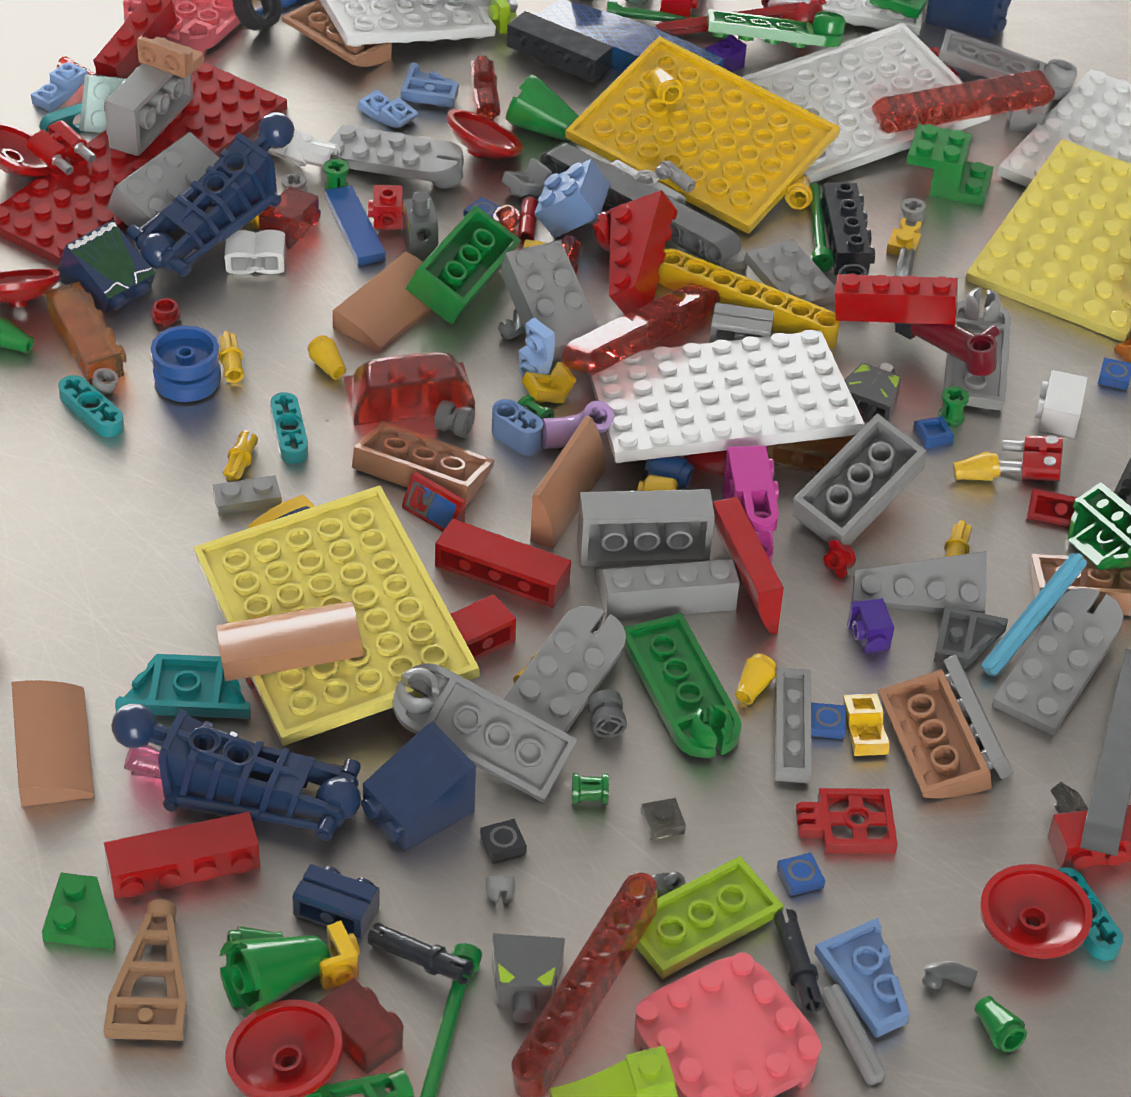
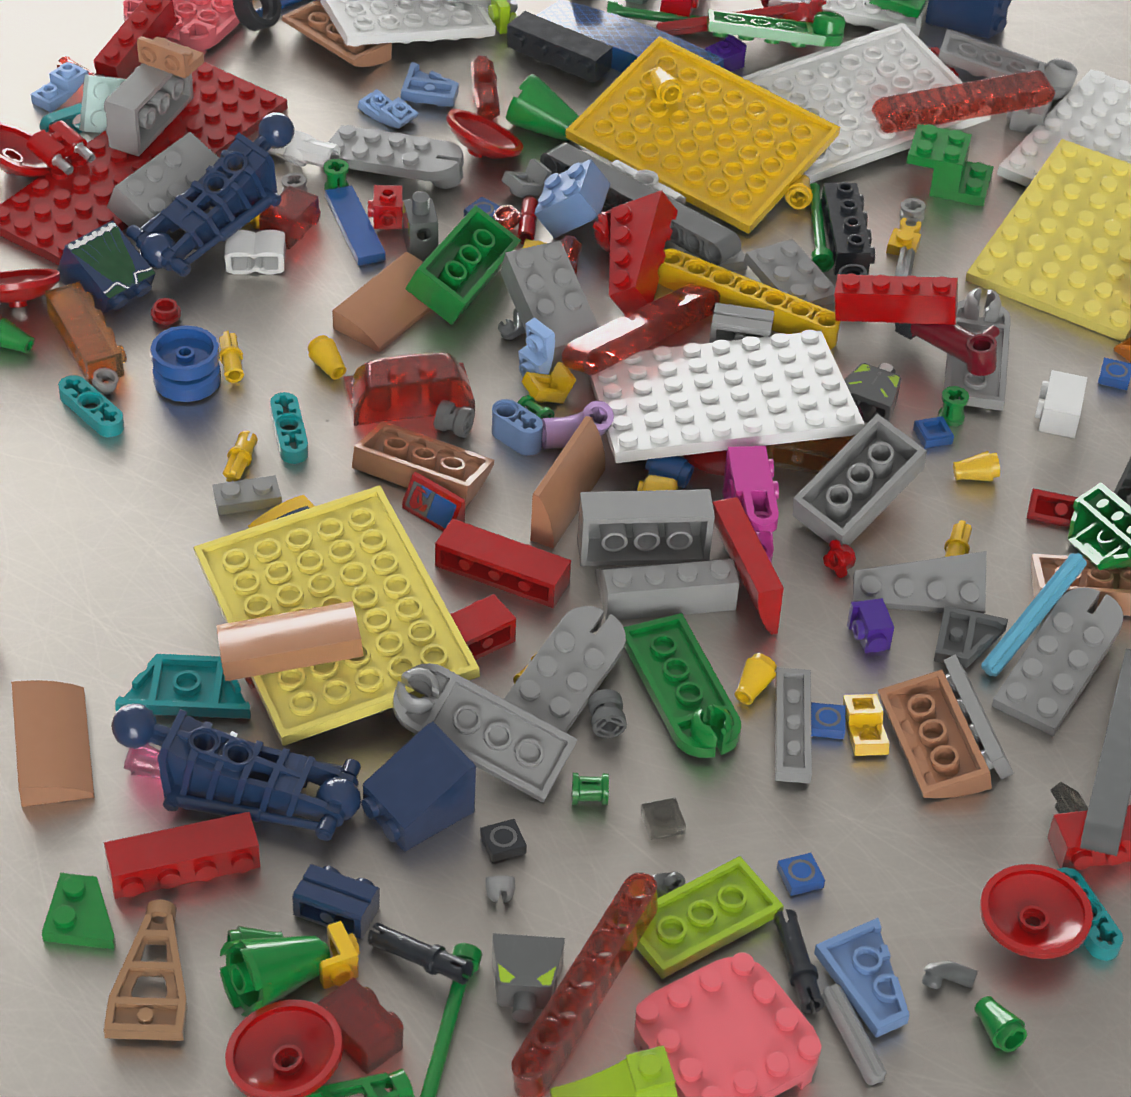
light grey arm [655,161,696,193] -> none
red piece [795,788,898,854] -> none
red piece [1000,435,1063,481] -> none

